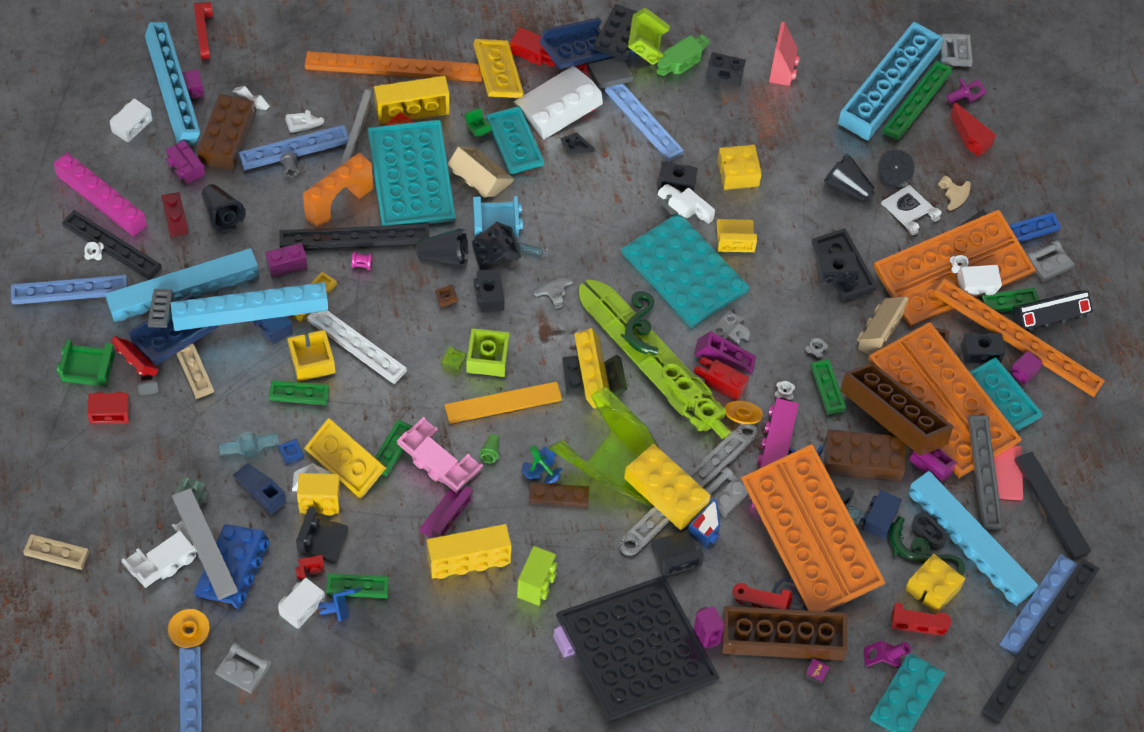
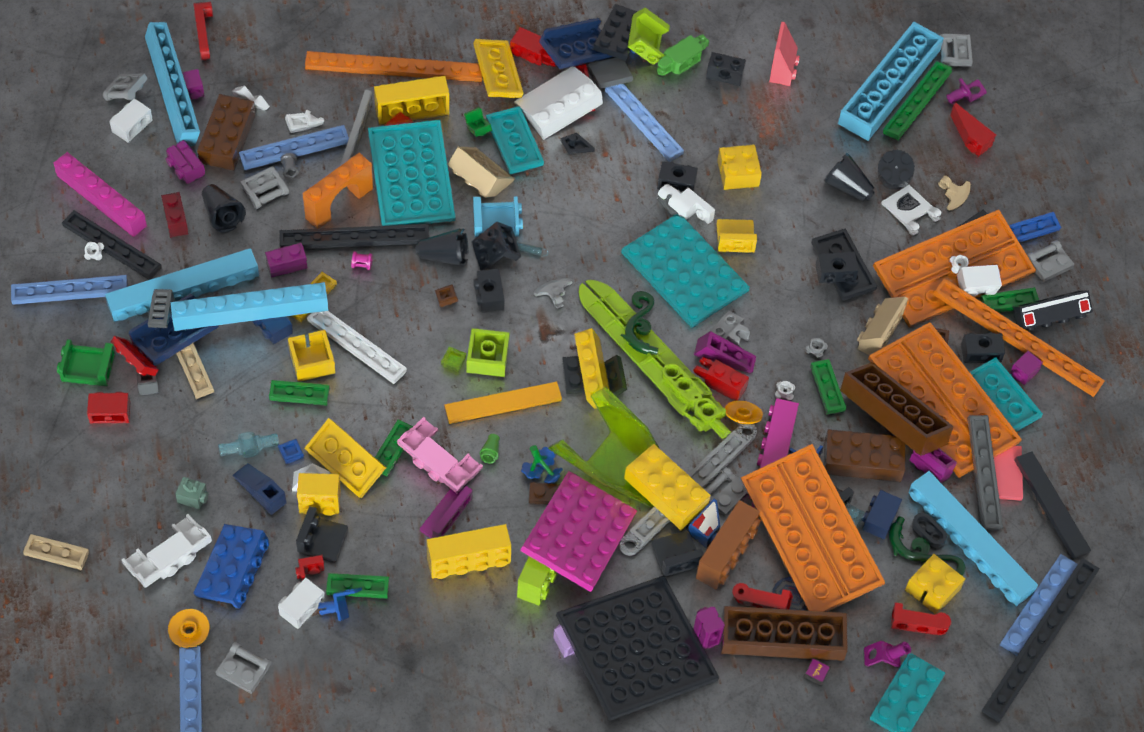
light grey tile [172,488,238,600] -> none
none -> light grey plate [103,73,148,100]
none -> light grey plate [240,166,289,209]
none -> dark pink plate [520,471,637,592]
none -> dark orange brick [696,500,761,590]

